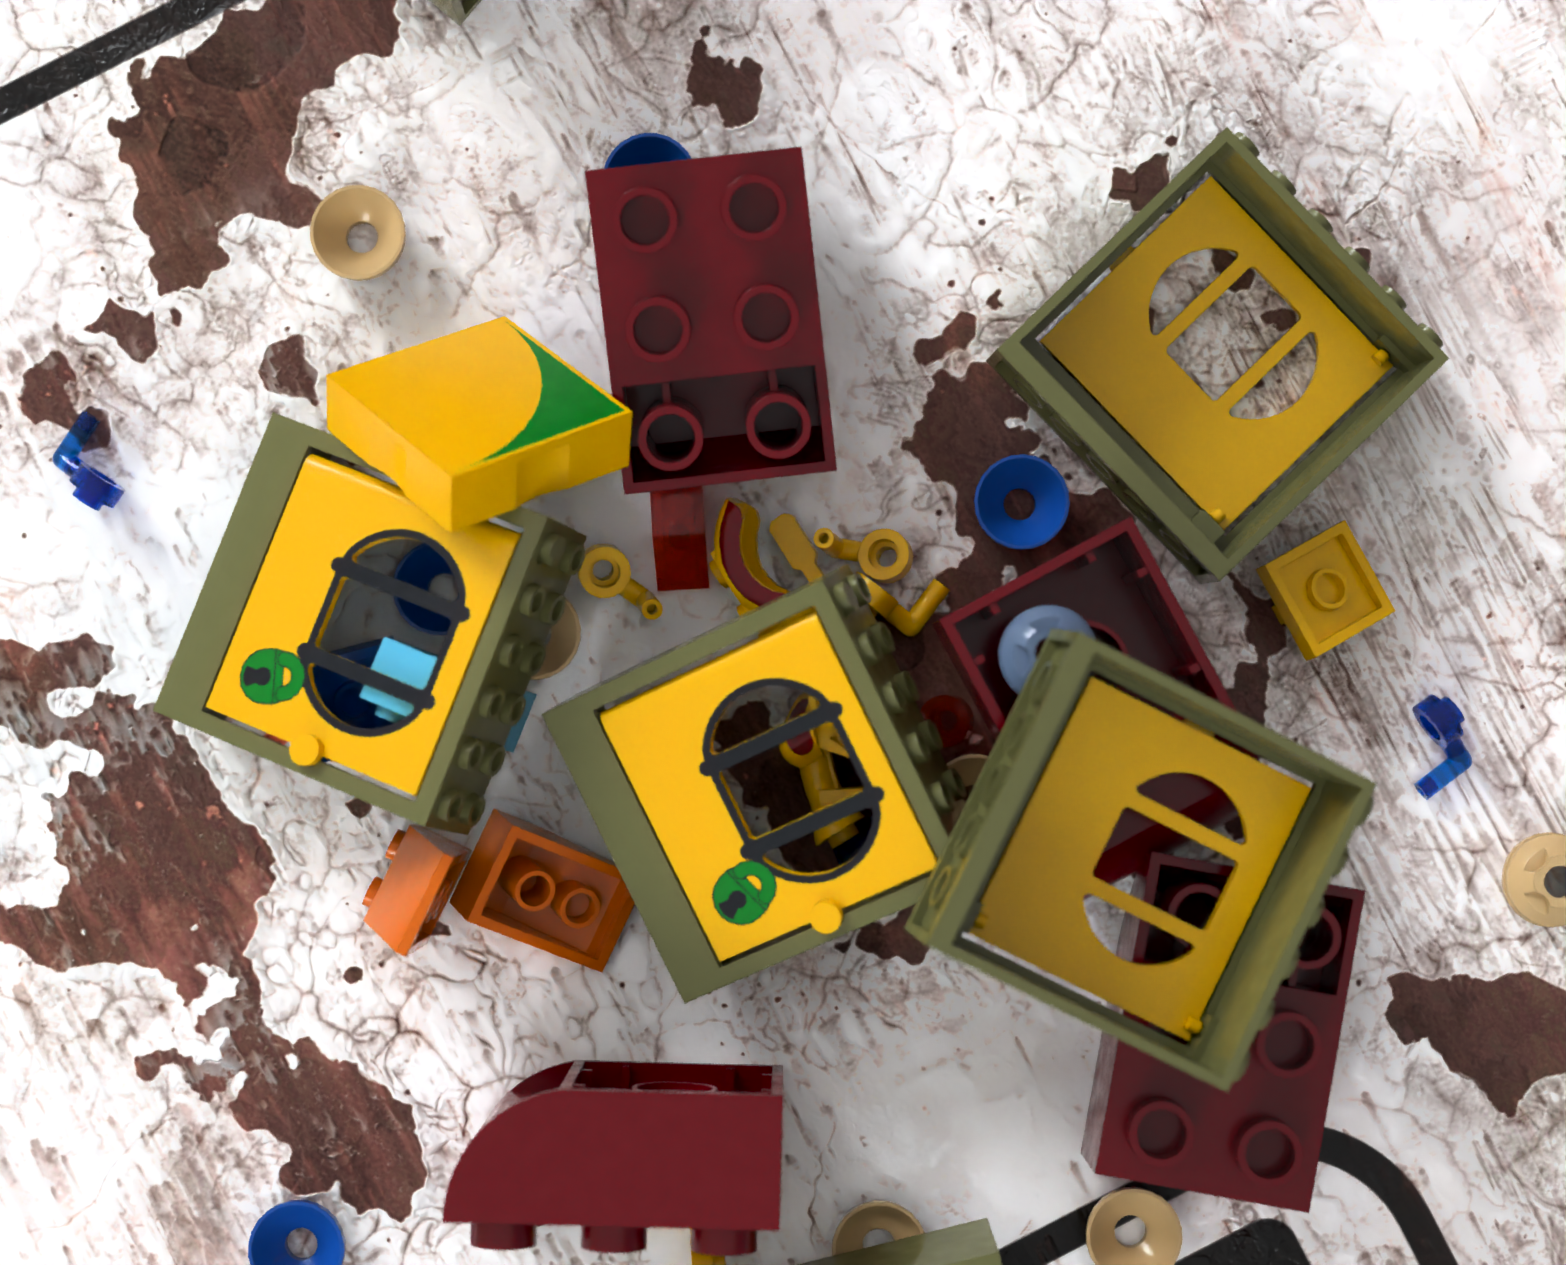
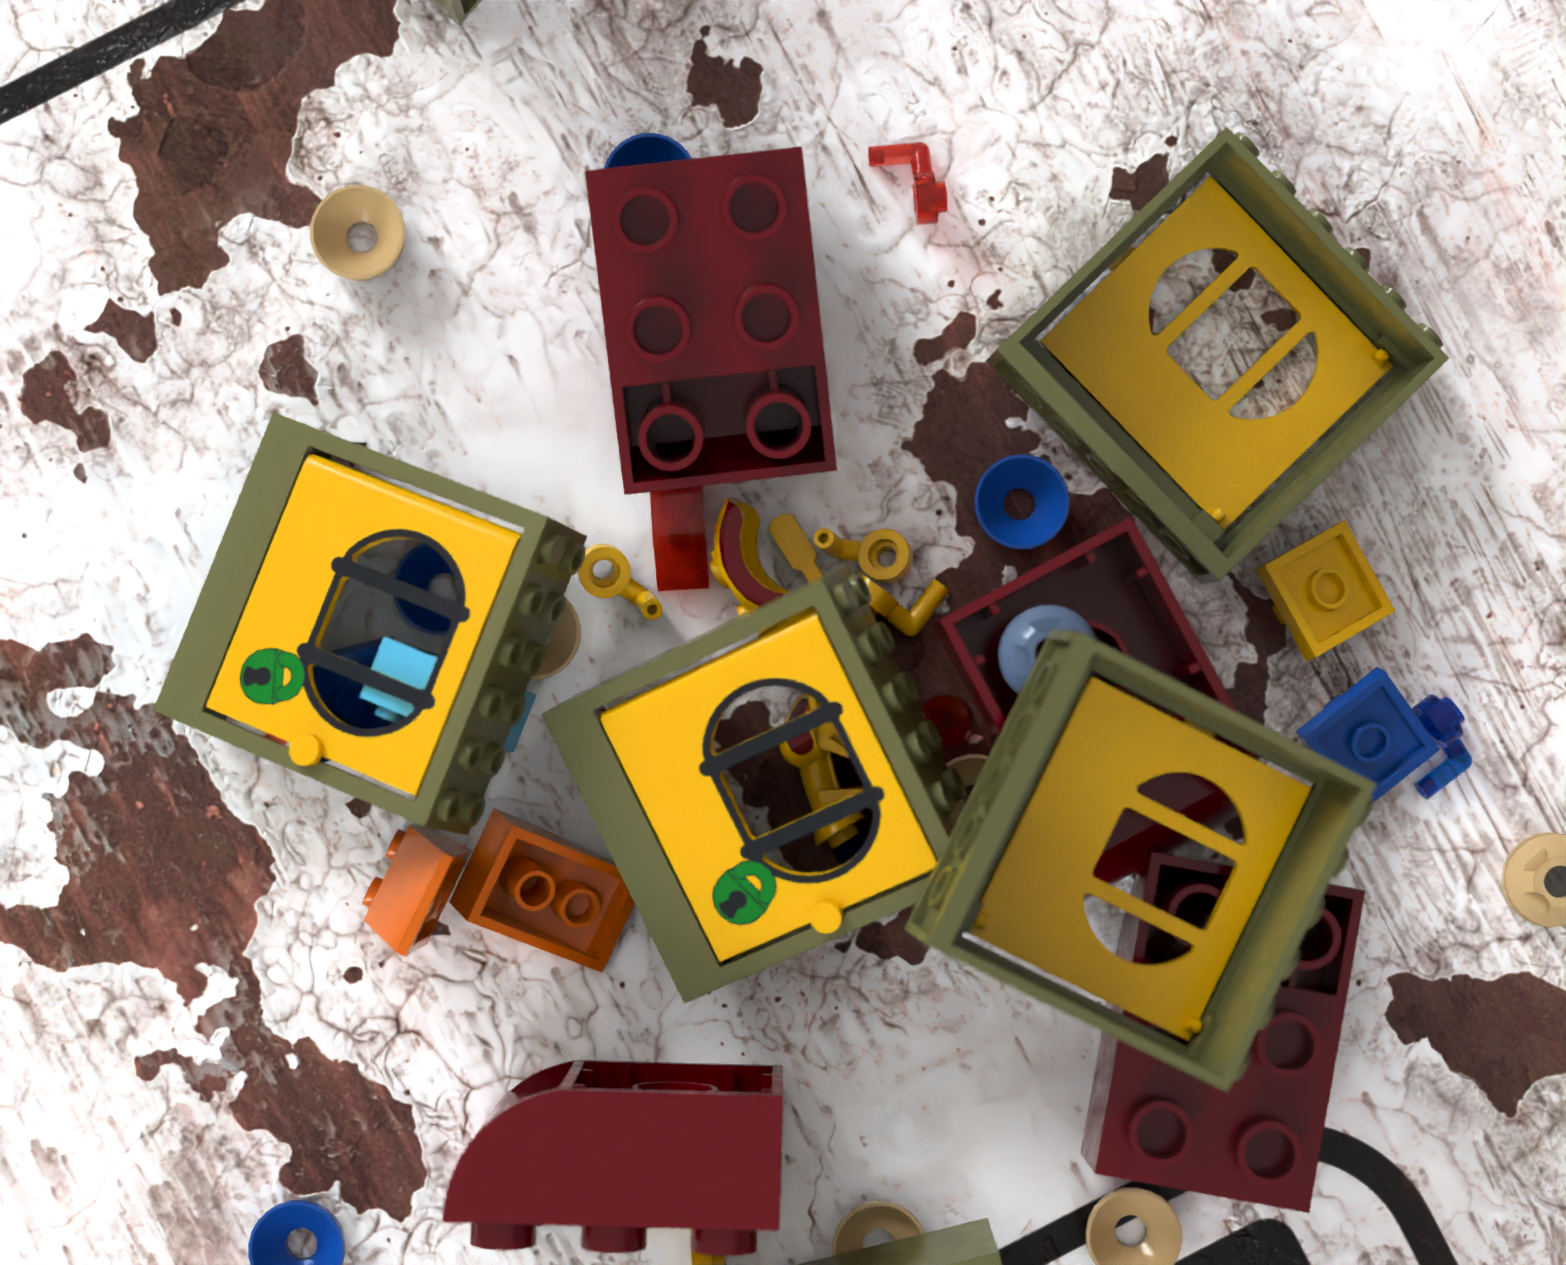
clear blue plate [52,410,125,511] -> none
yellow tile [326,316,632,534] -> none
none -> clear red plate [867,142,947,225]
none -> blue hinge [1296,667,1440,802]

